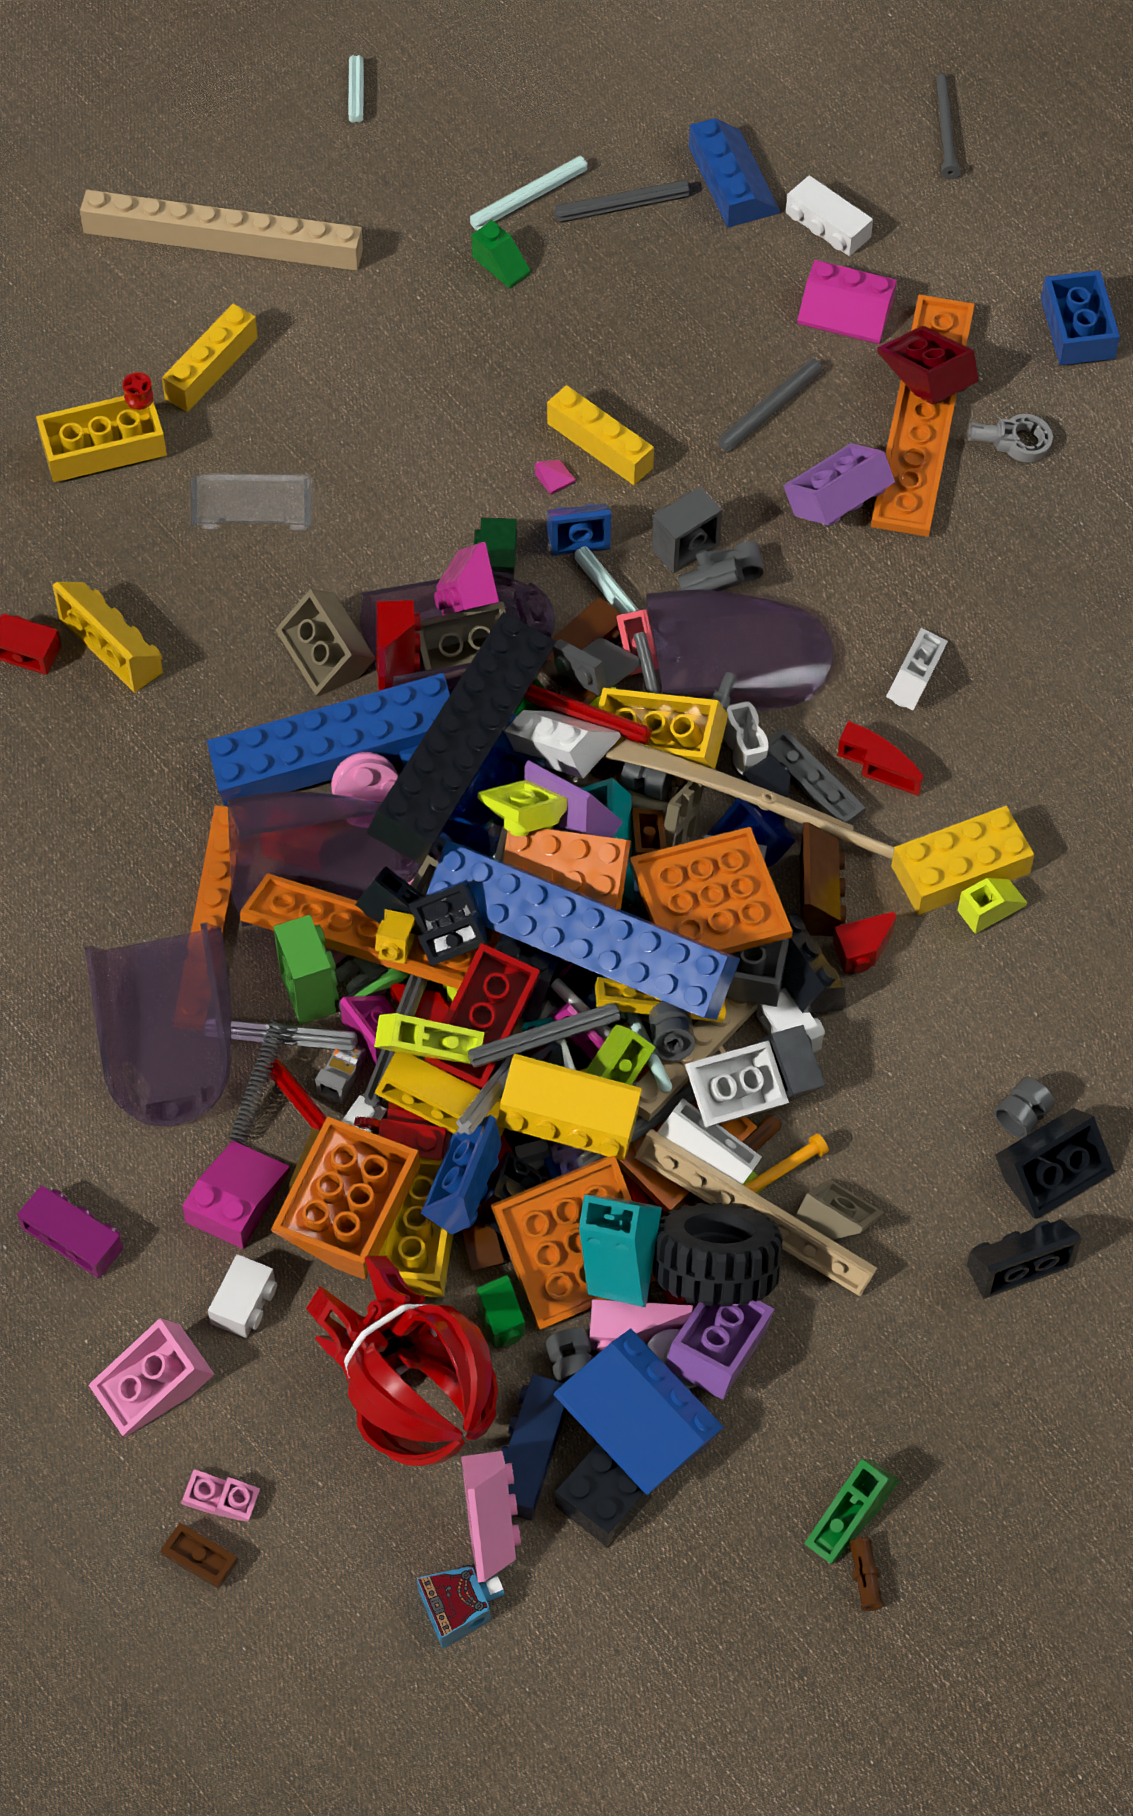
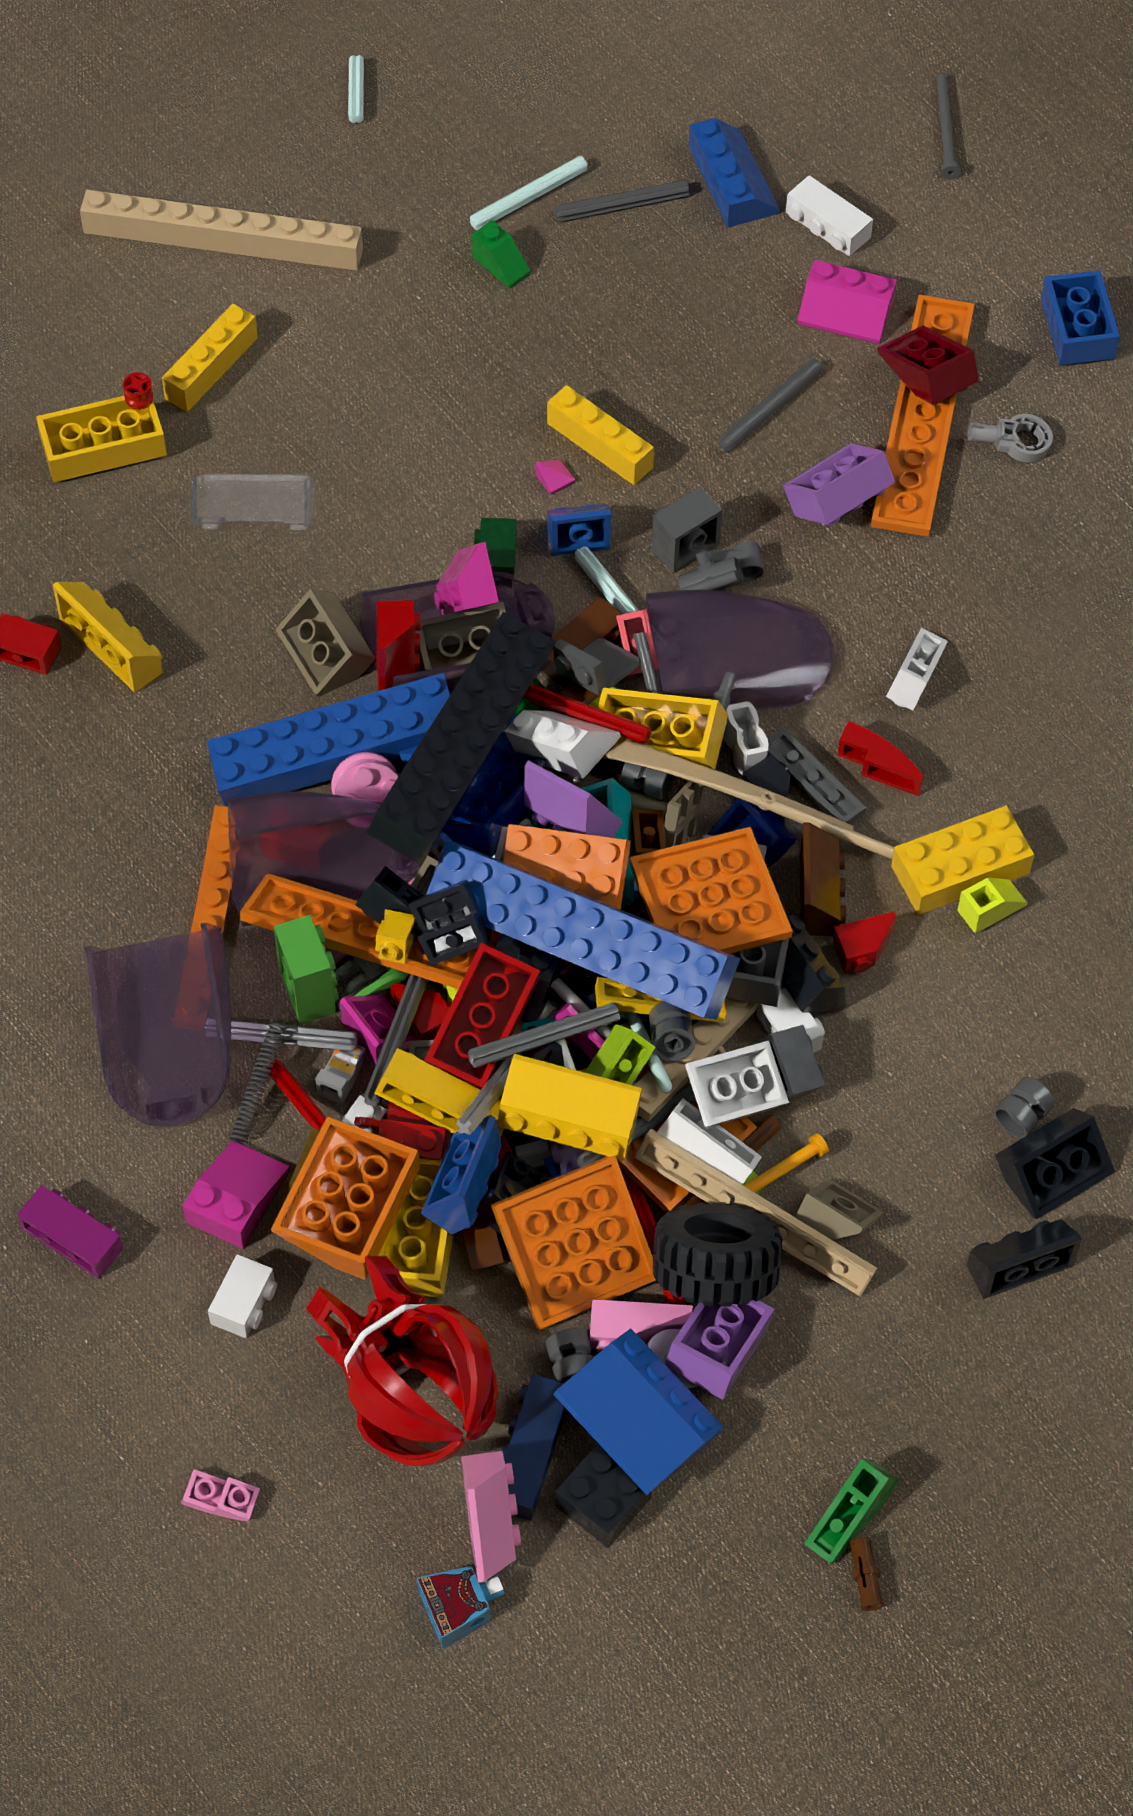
bright pink slope [88,1318,215,1437] -> none
reddish brown plate [160,1522,238,1590] -> none
neon yellow slope [374,1013,484,1064] -> none
neon yellow slope [477,780,567,836] -> none
green slope [477,1275,525,1348] -> none
teal slope [579,1195,662,1307] -> none

